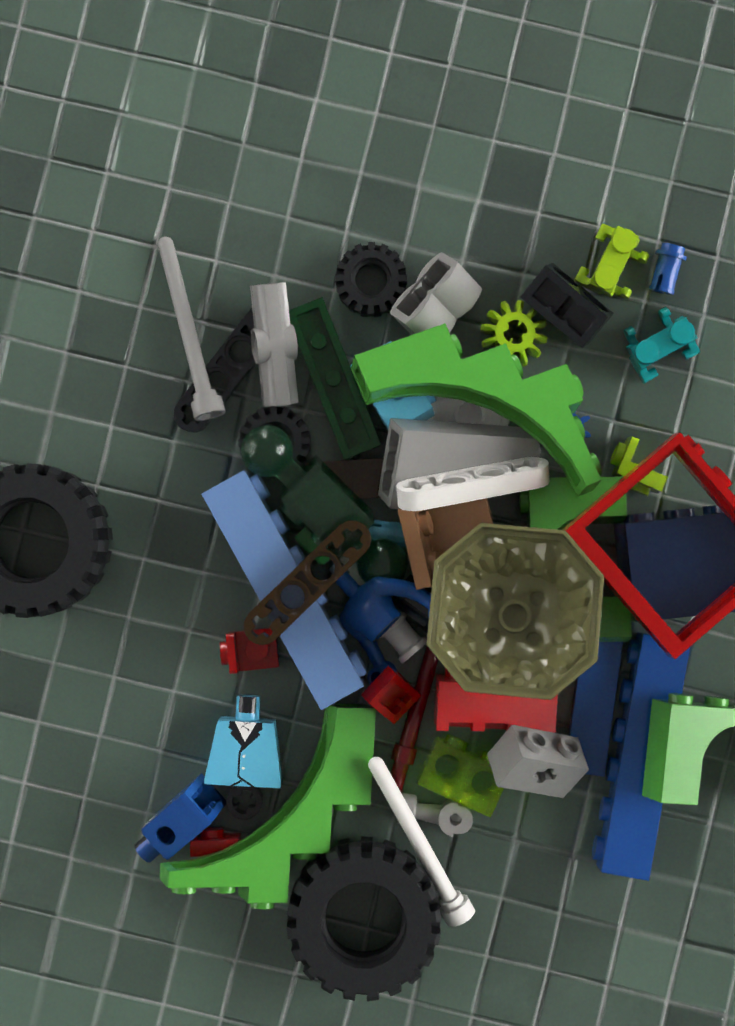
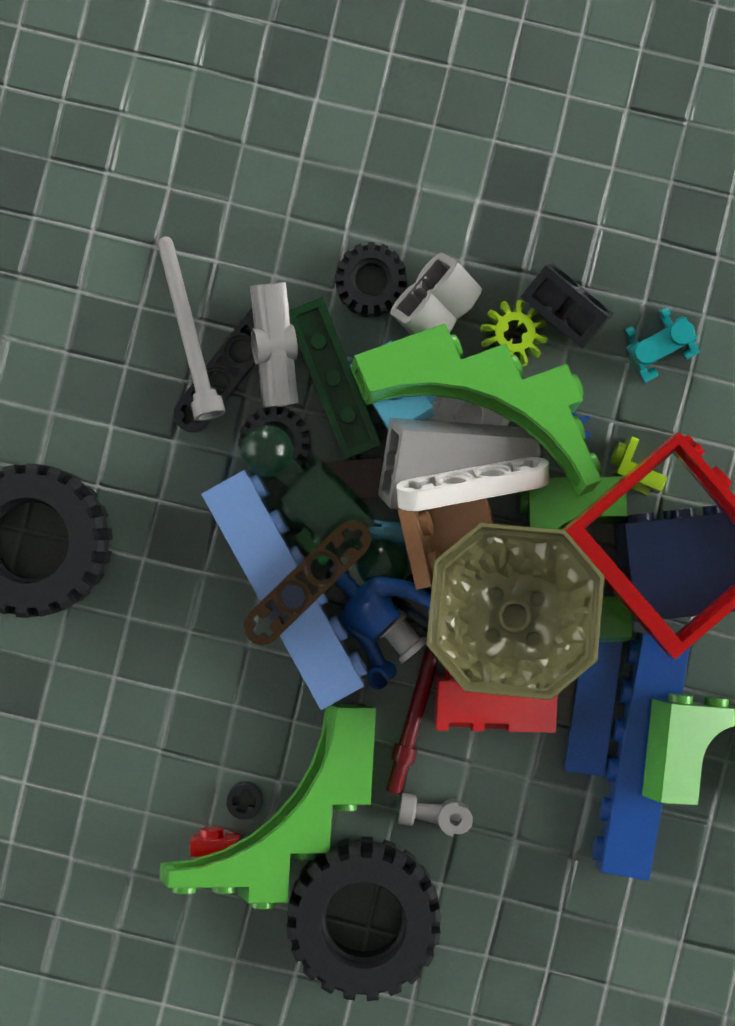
blue torso [135,773,227,862] -> none
medium azure torso [204,694,283,788] -> none
red bracket [220,627,280,674] -> none
red bracket [361,666,422,724] -> none
white piece [368,757,475,927] -> none
clear neon green brick [416,734,504,818] -> none
light grey brick [487,725,589,798] -> none
lime piece [574,224,650,299] -> none
blue pin [649,243,687,295] -> none

